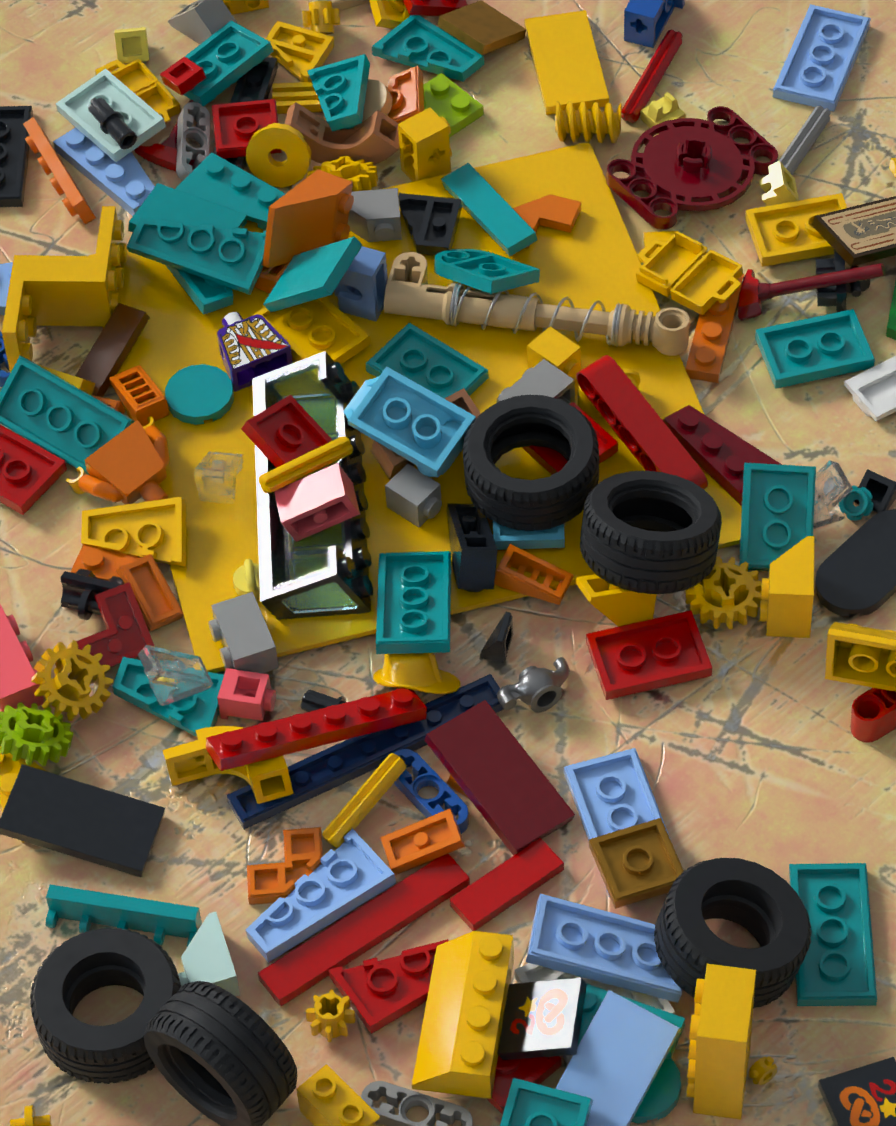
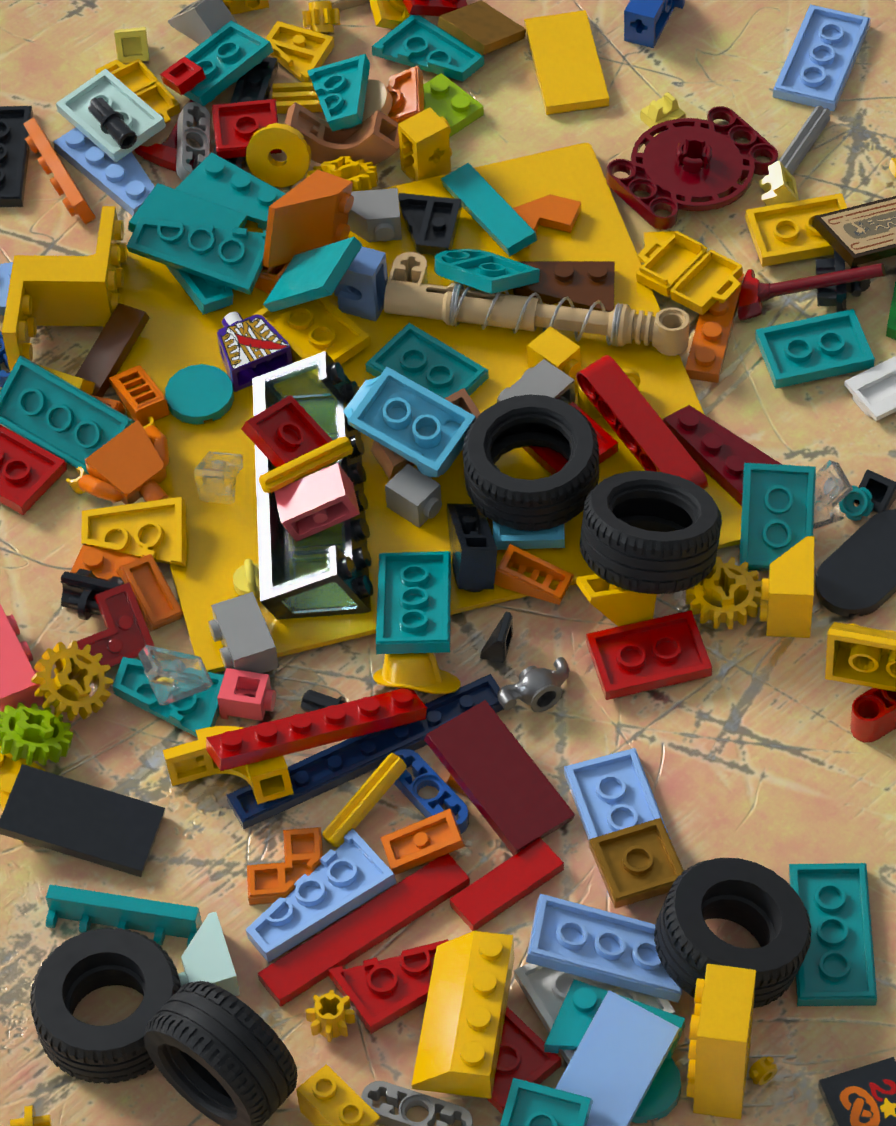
black tile [498,977,587,1060] -> none
yellow piece [555,101,622,143] -> none
red axle [621,29,683,123] -> none
none -> reddish brown wing [513,261,615,312]

